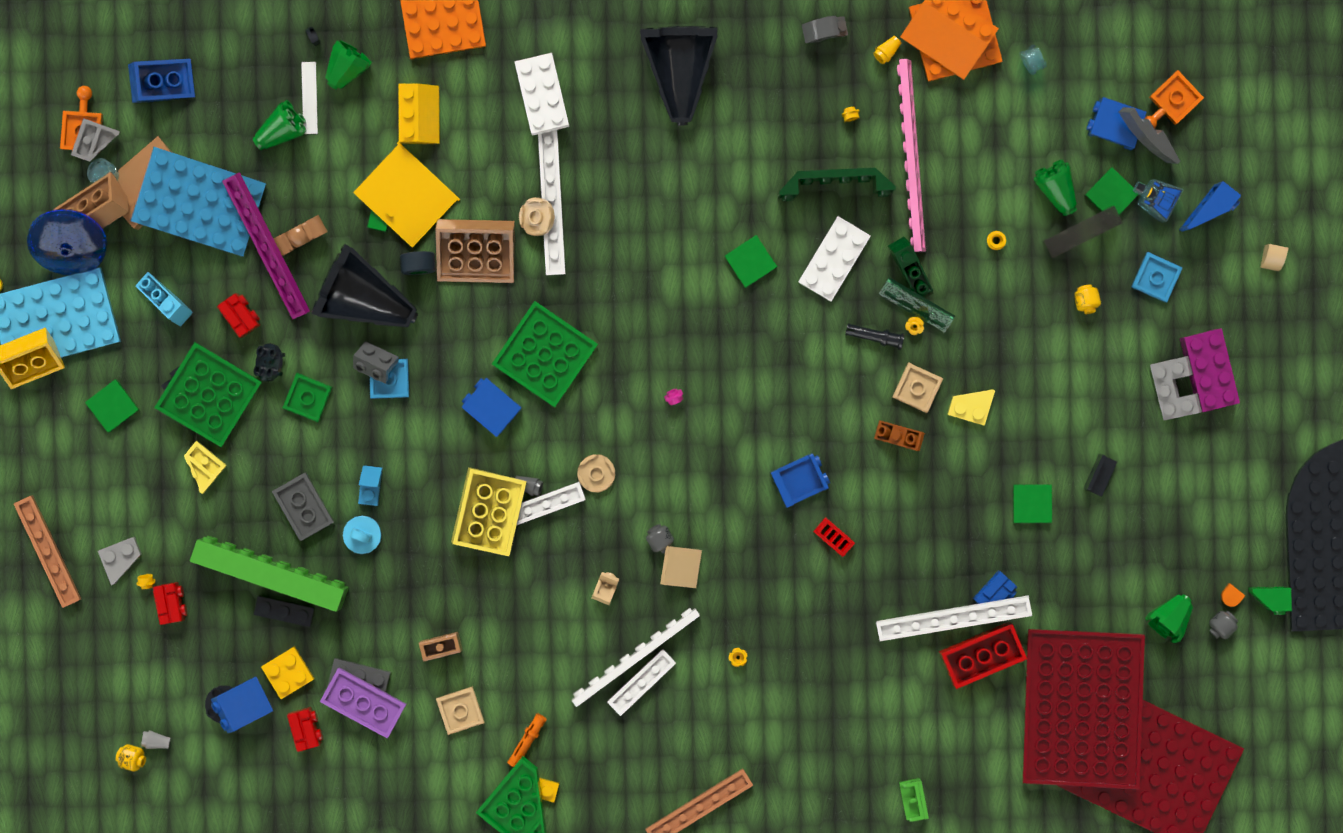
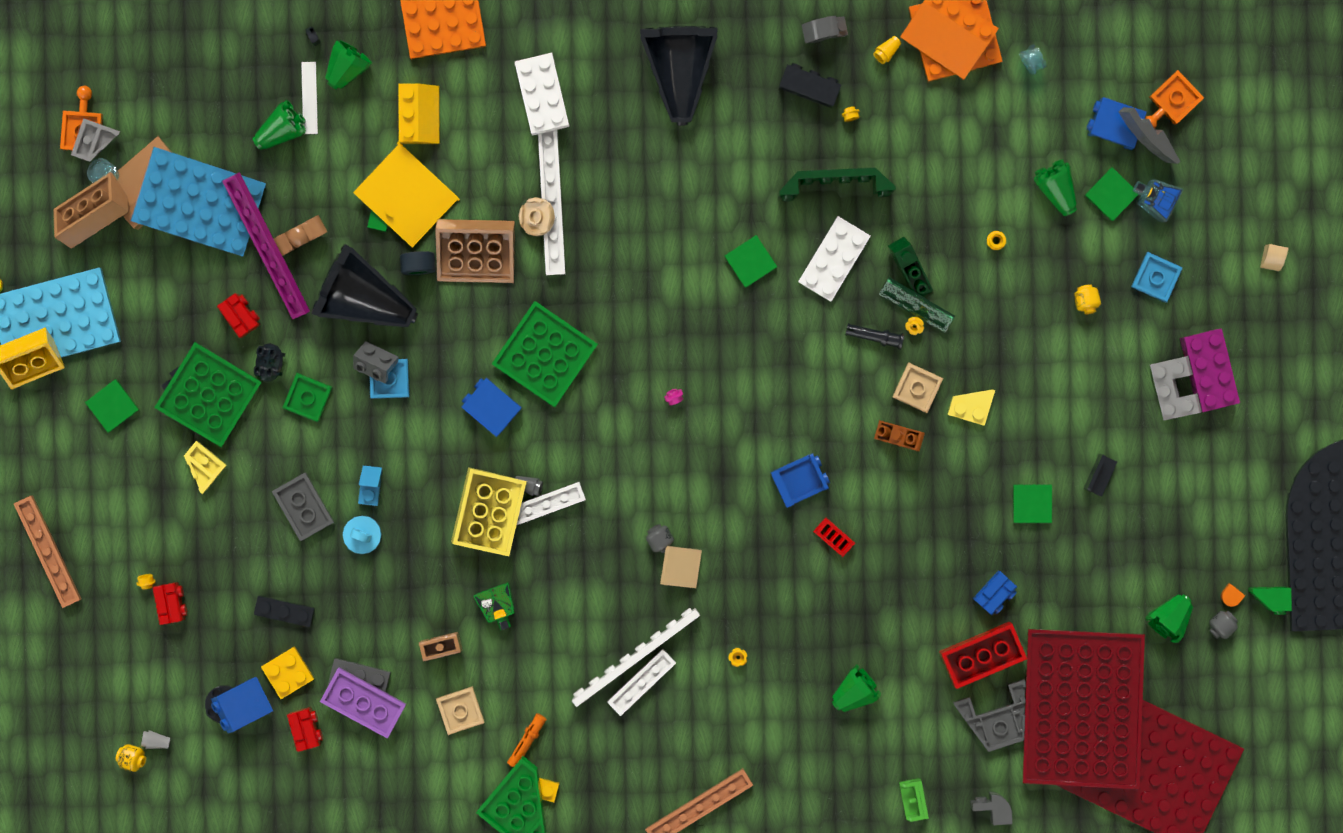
clear blue dish [27,209,107,275] -> none
light grey wing [98,537,142,585] -> none
blue slope [128,59,195,103] -> none
medium azure slope [136,272,193,327] -> none
bright green brick [190,535,349,612] -> none
tan tile [577,454,615,492] -> none
tan bracket [592,572,619,605] -> none
white plate [876,595,1032,641] -> none
bright pink plate [897,59,926,252] -> none
clear smoke arch [1042,206,1123,258] -> none
blue slope [1179,181,1241,232] -> none
none -> torso [474,582,515,630]
none -> black brick [779,63,841,108]
none -> green cone [832,664,881,712]
none -> dark grey wing [953,679,1026,752]
none -> dark grey brick [970,792,1012,825]

